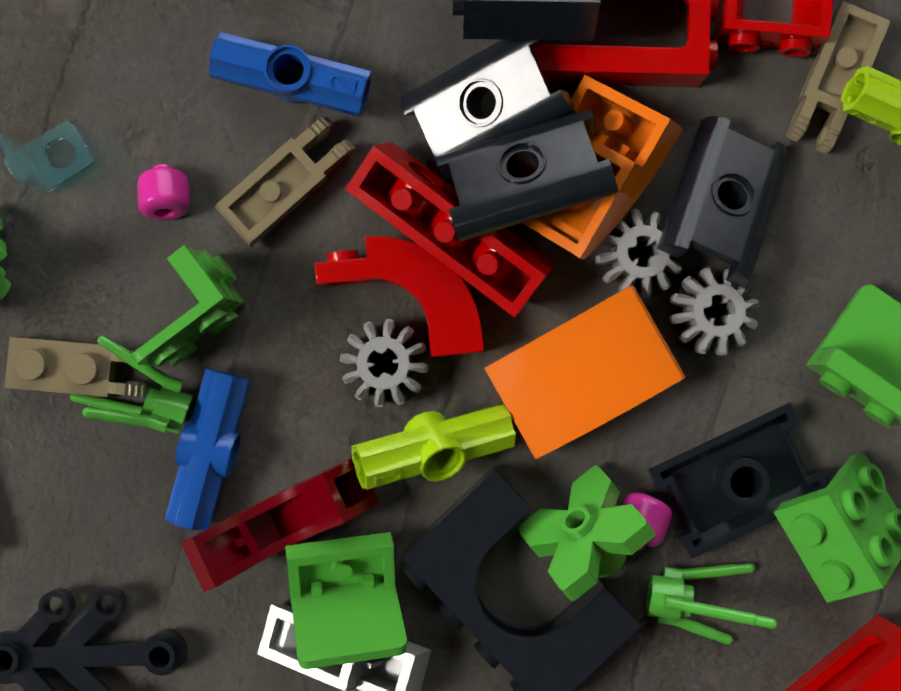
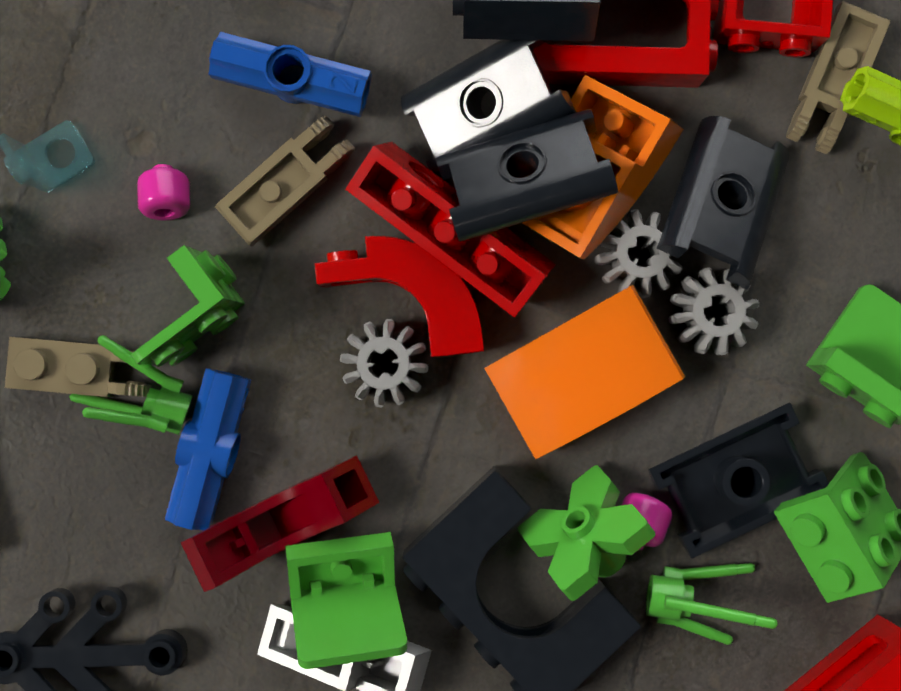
lime piece [351,404,516,490] -> none

